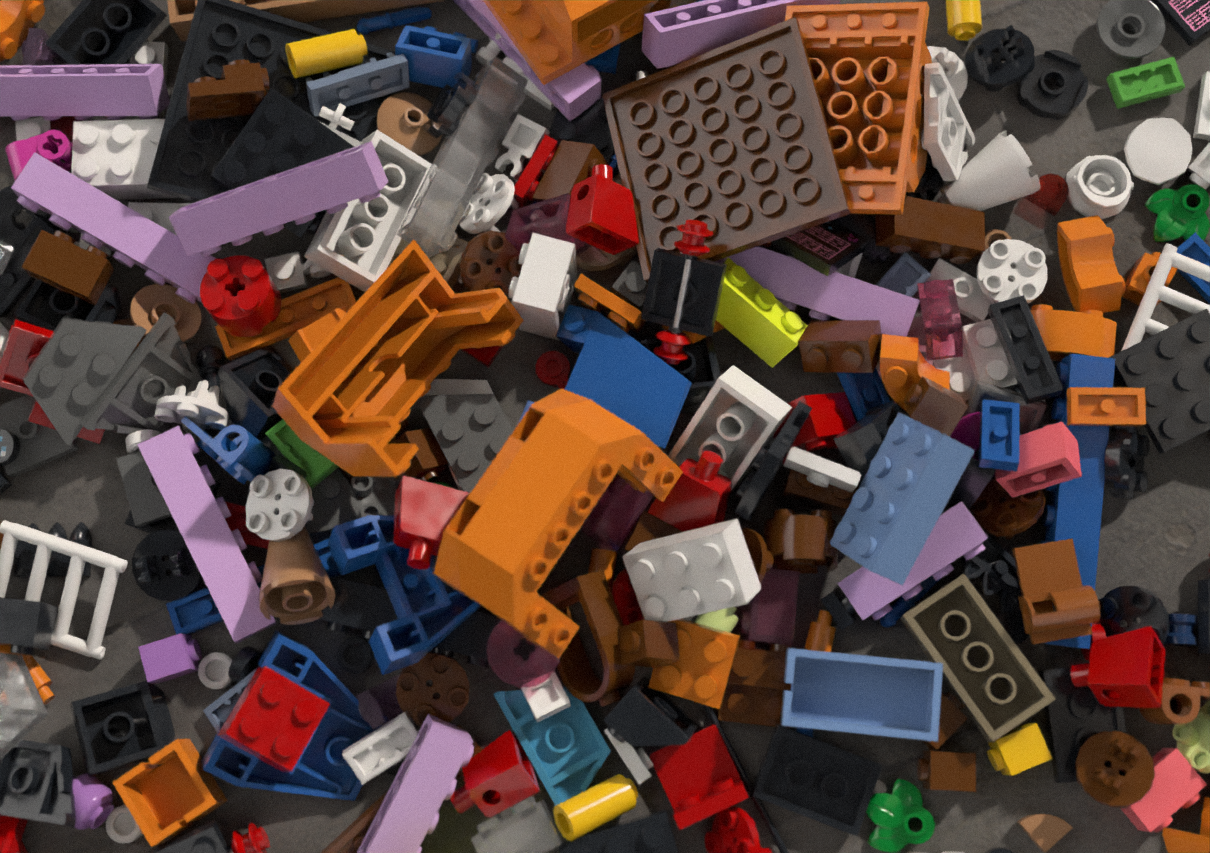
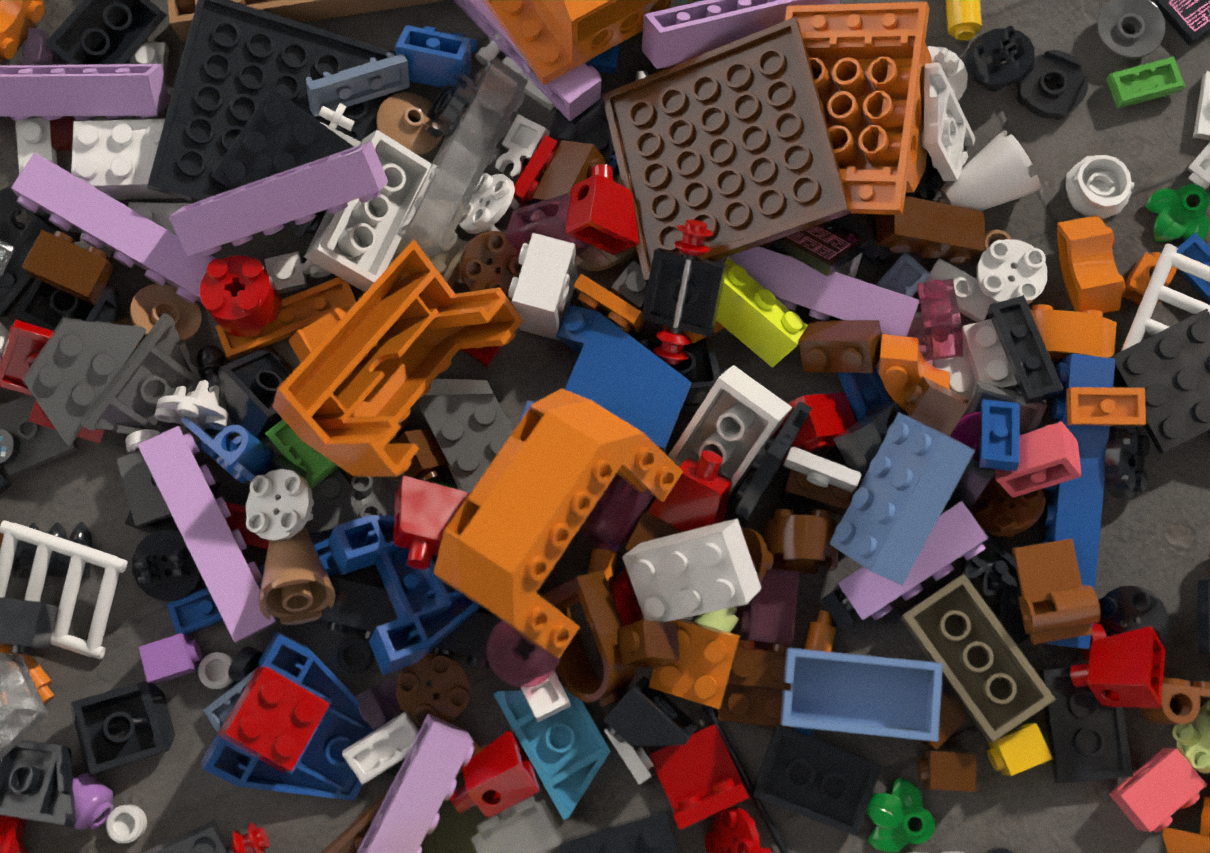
dark pink piece [5,130,73,181] -> none
orange piece [112,739,228,847] -> none
reddish brown plate [186,60,269,121] -> none
yellow brick [286,29,367,78] -> none
blue piece [356,7,432,35] -> none
red plate [536,351,570,389] -> none
yellow brick [553,774,638,841] -> none
blue piece [880,575,941,628] -> none
medium nougat tile [1017,814,1072,853] -> none
clear red tile [1025,174,1069,216] -> none
reddish brown plate [1075,731,1155,808] -> none
white hat [1124,118,1192,185] -> none
dark blue wheel [1163,614,1198,646] -> none

